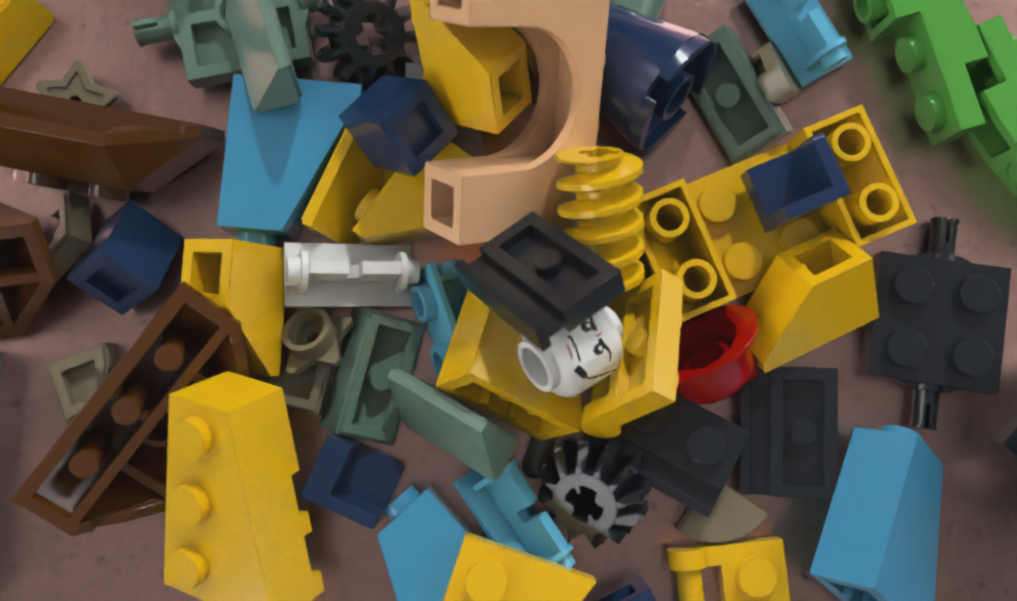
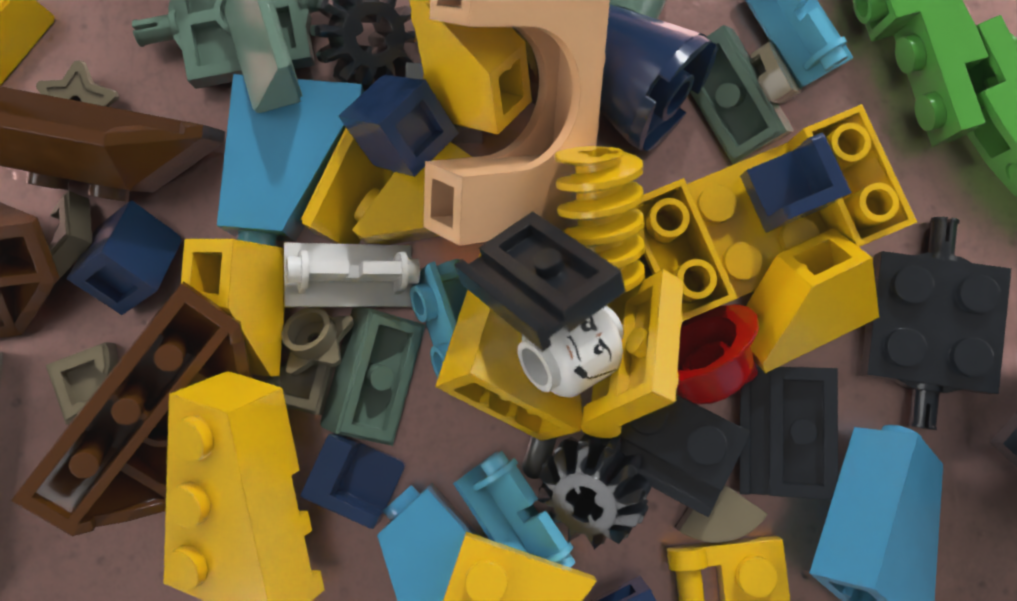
sand green slope [387,368,519,481] -> none

